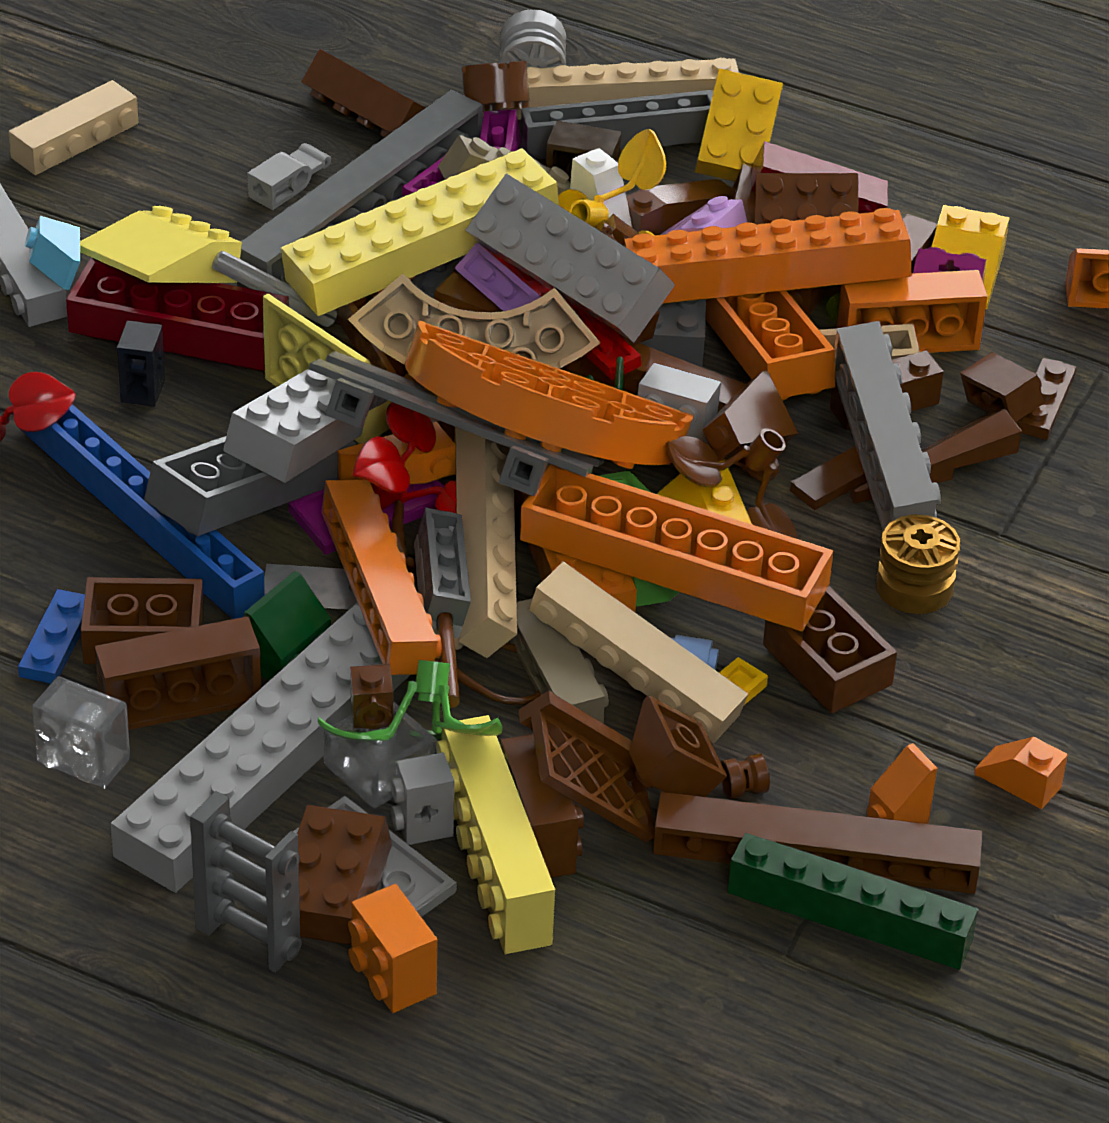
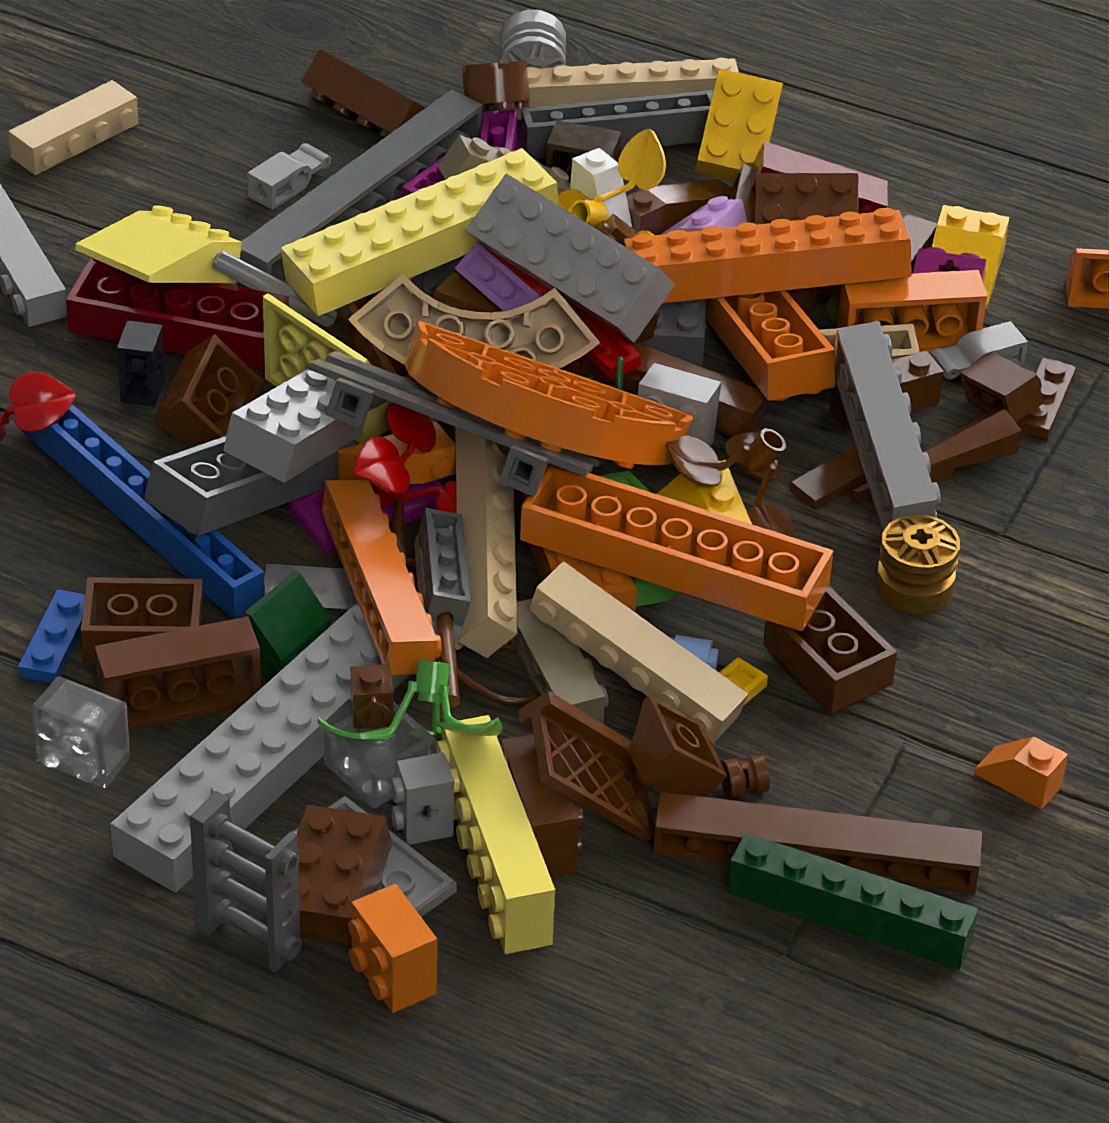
medium azure slope [25,216,80,290] -> none
reddish brown slope [702,371,798,462] -> none
orange slope [867,743,937,824] -> none
none -> reddish brown slope [154,334,264,446]
none -> light grey piece [930,321,1028,380]

